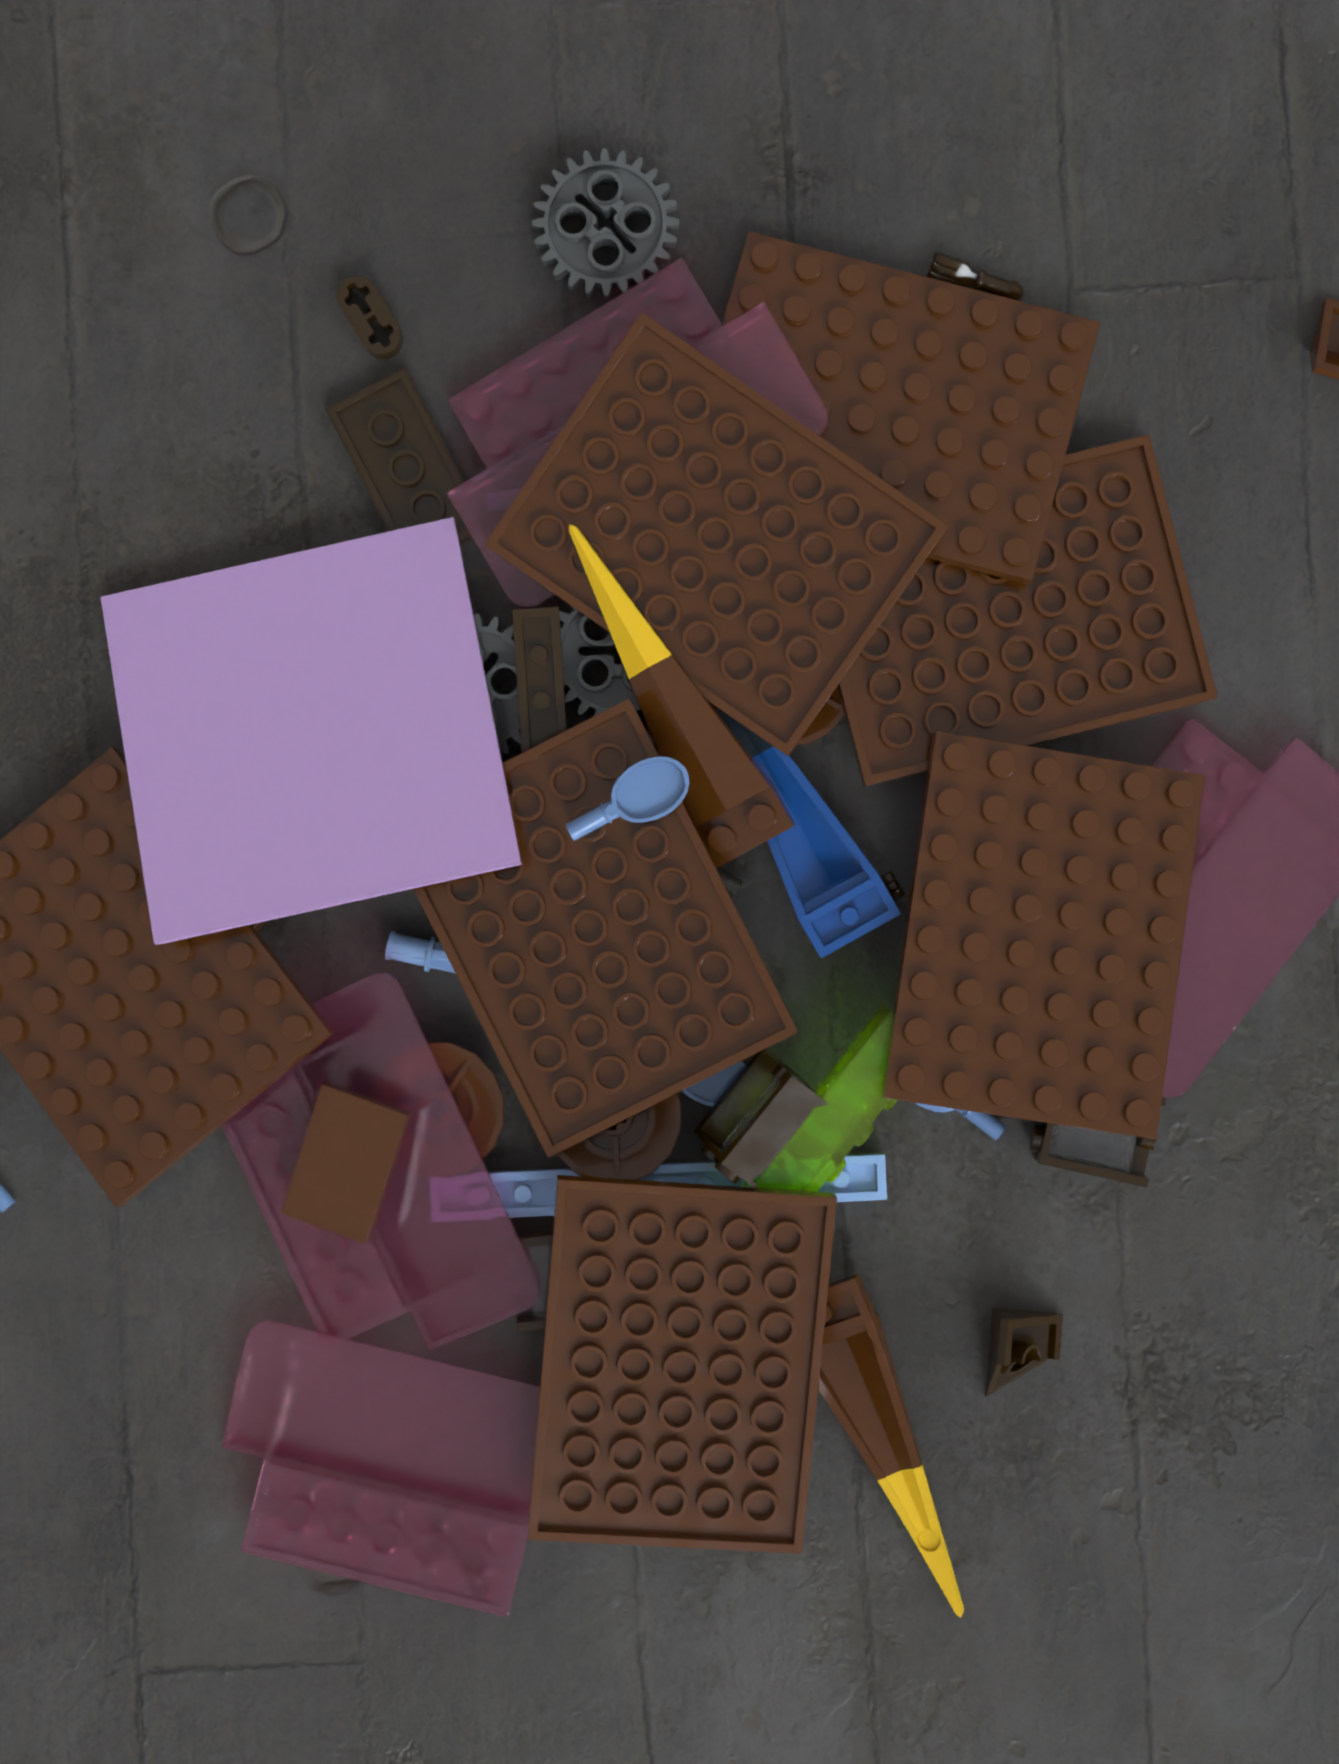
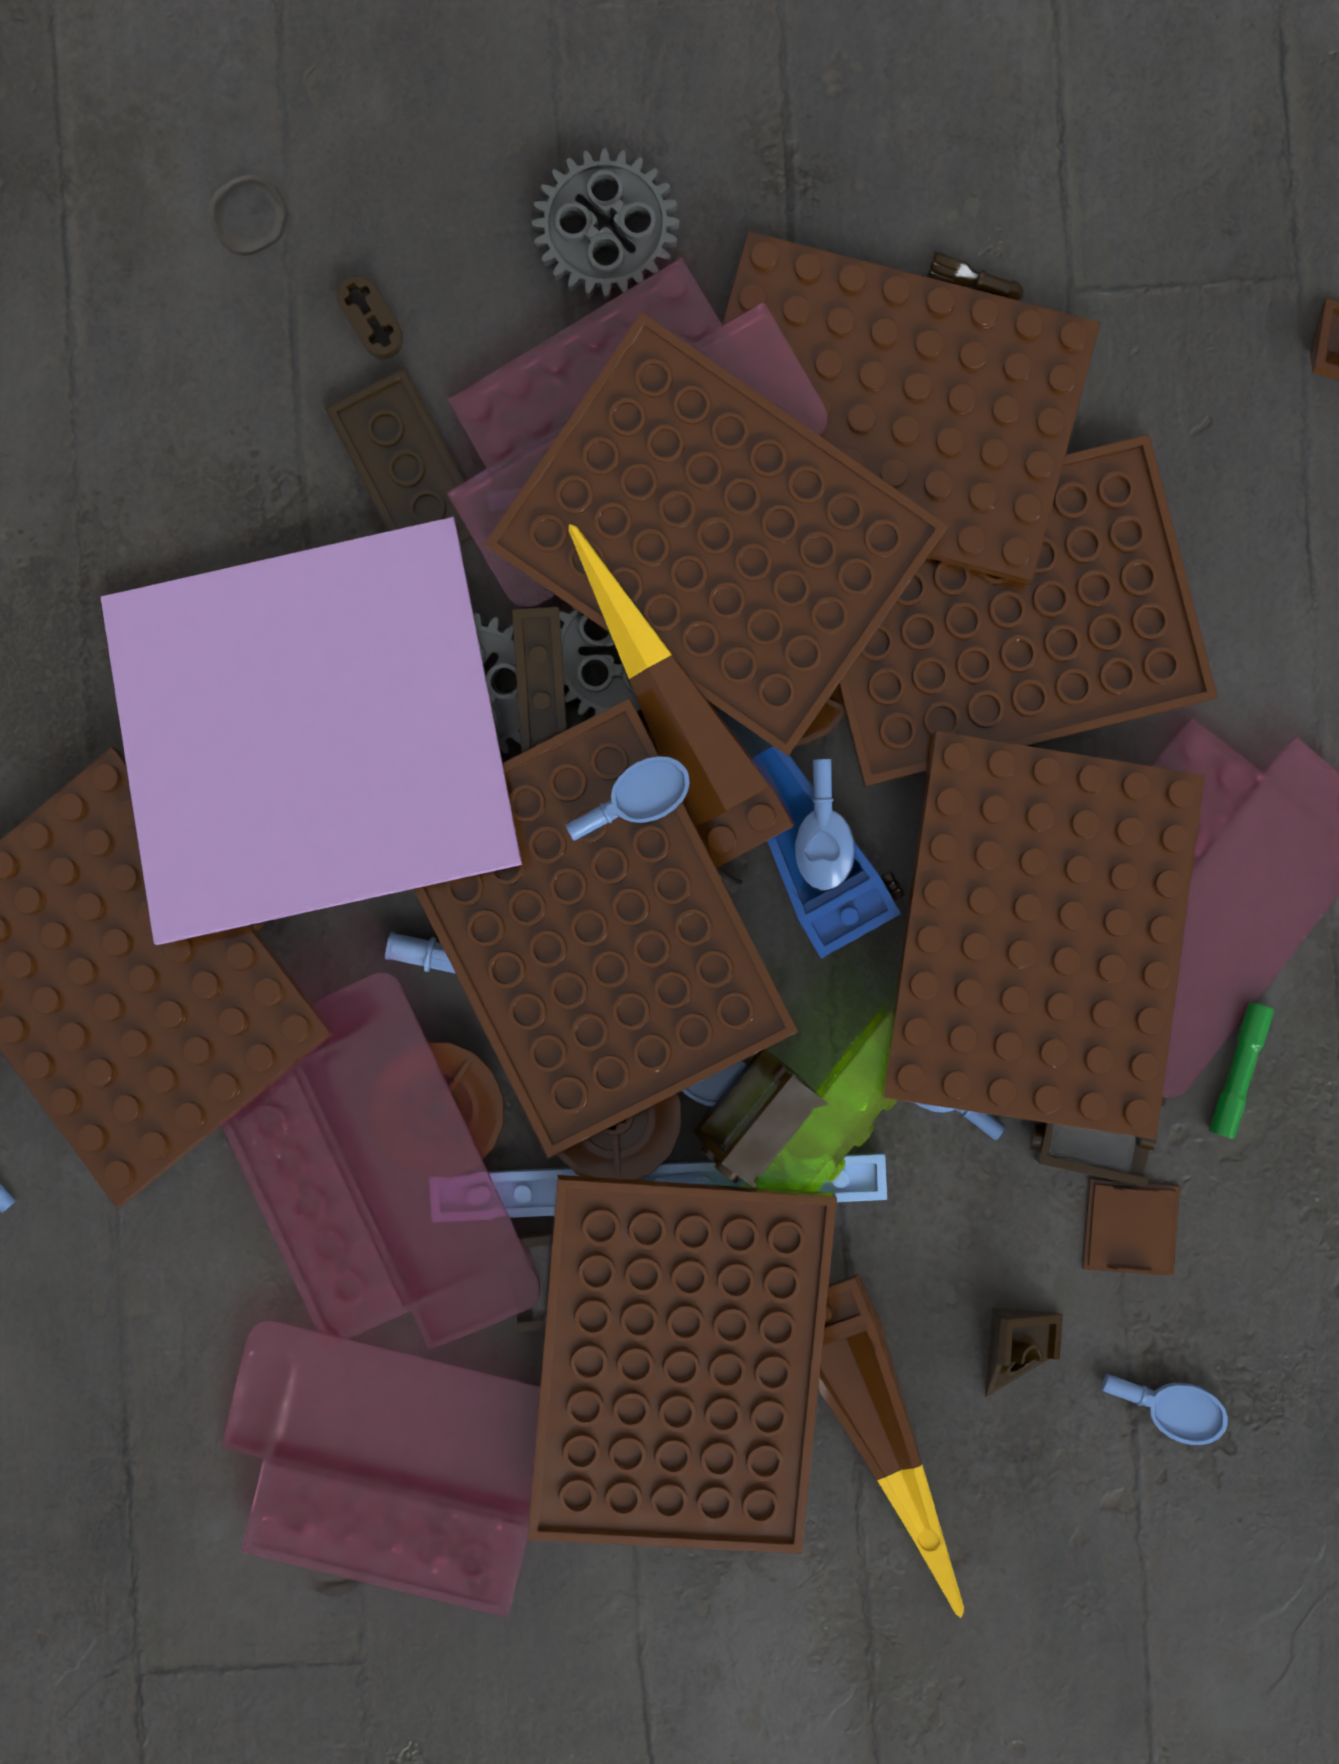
reddish brown tile [281,1082,411,1245] -> none
none -> medium blue piece [795,759,855,890]
none -> reddish brown piece [1083,1179,1180,1276]
none -> medium blue piece [1101,1374,1228,1445]
none -> green piece [1208,1001,1275,1139]

